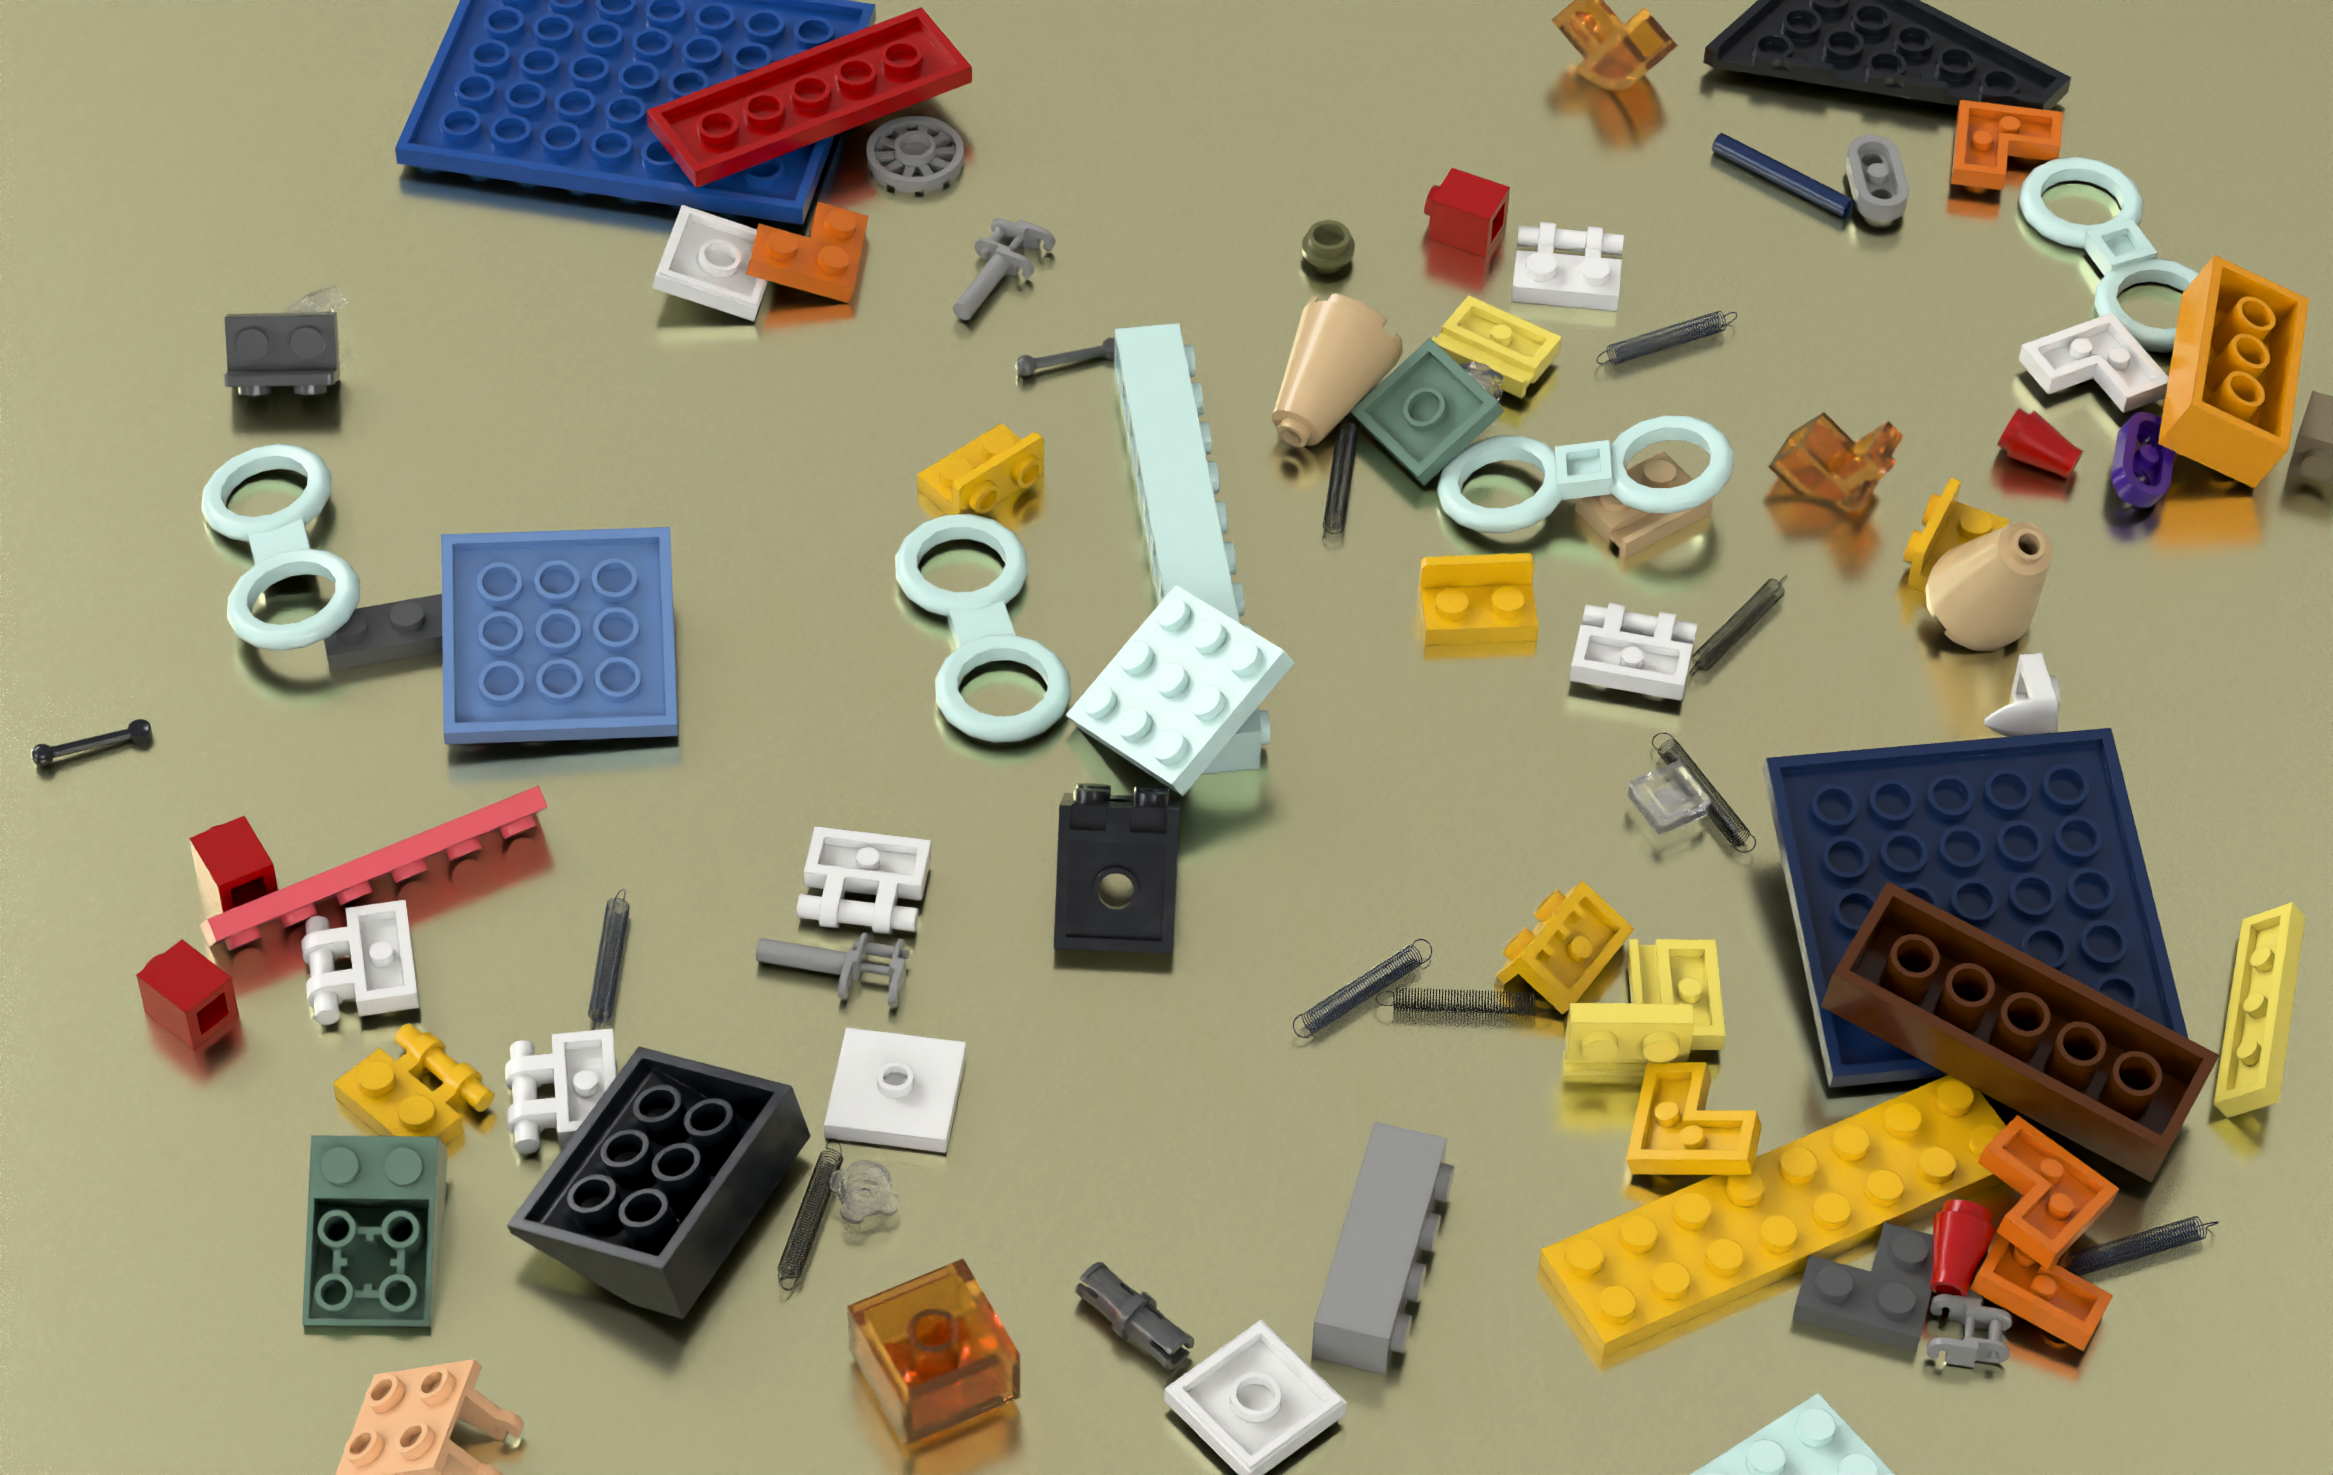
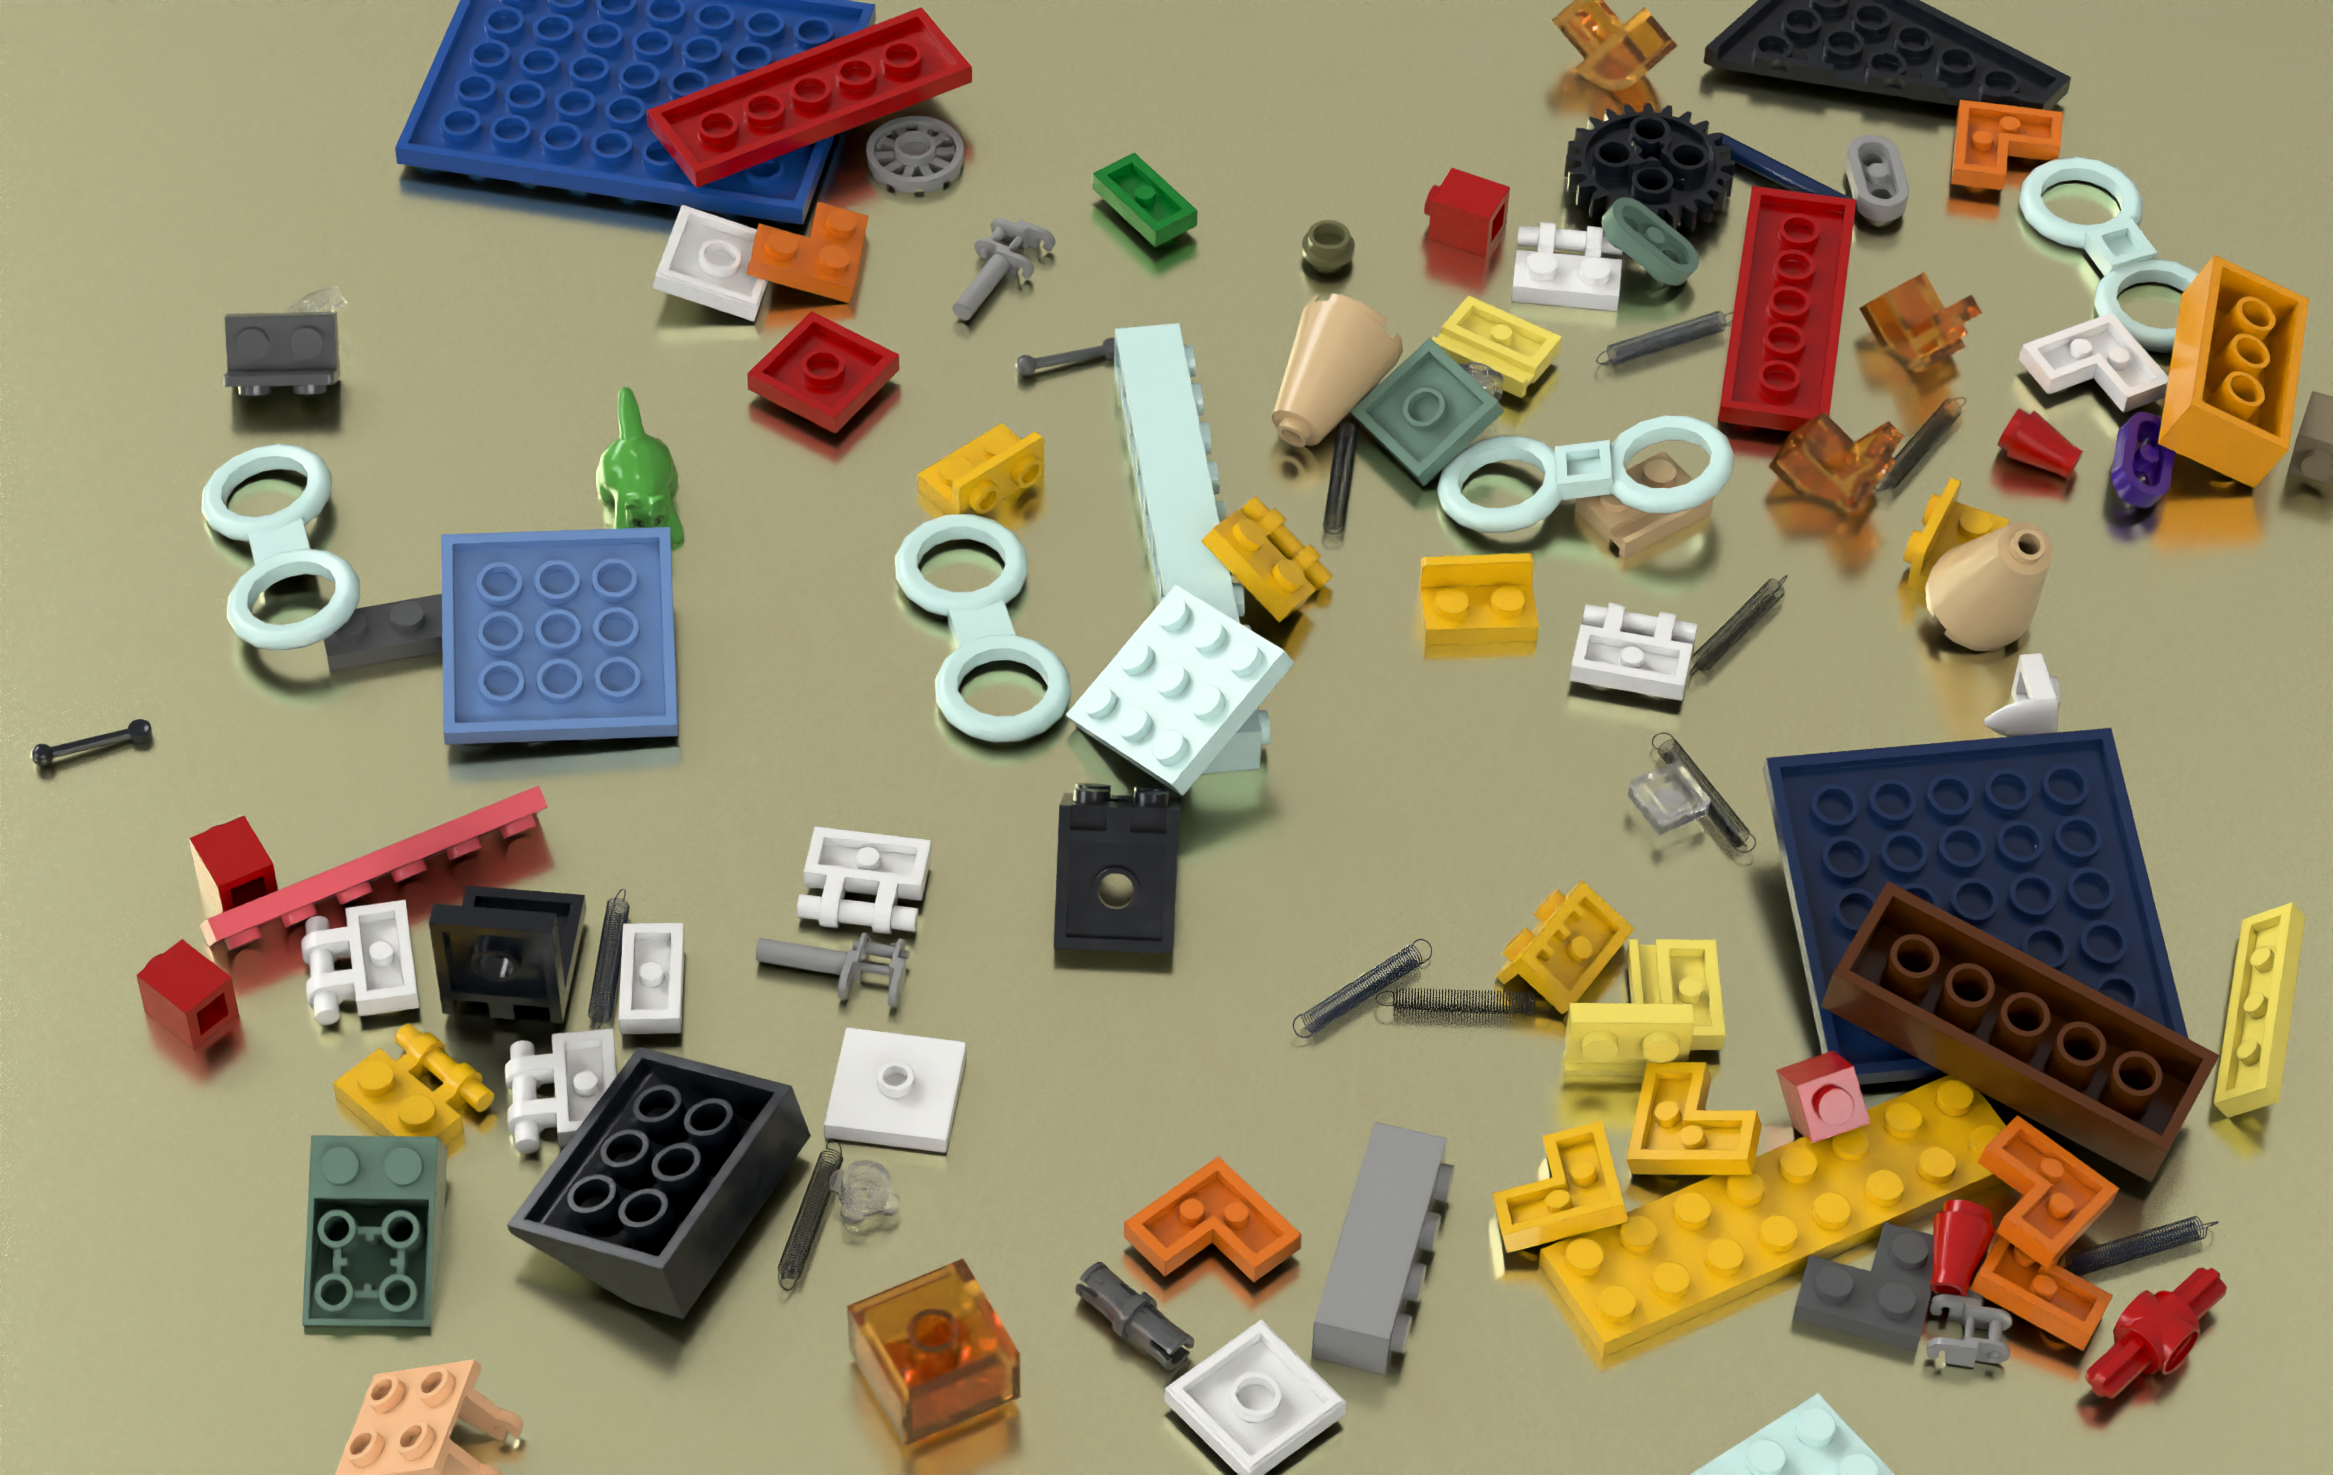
none -> black bracket [429,885,586,1023]
none -> bright green animal [596,387,684,544]
none -> white plate [618,923,685,1034]
none -> red plate [747,311,900,434]
none -> green plate [1092,152,1198,247]
none -> orange plate [1124,1156,1302,1282]
none -> yellow plate [1201,496,1333,623]
none -> yellow plate [1492,1120,1629,1253]
none -> black gear [1564,103,1735,231]
none -> sand green plate [1601,197,1699,286]
none -> red plate [1718,186,1856,436]
none -> brick [1776,1050,1870,1143]
none -> clear orange brick [1859,272,1982,371]
none -> black piece [1875,397,1966,491]
none -> red axle [2085,1268,2227,1398]

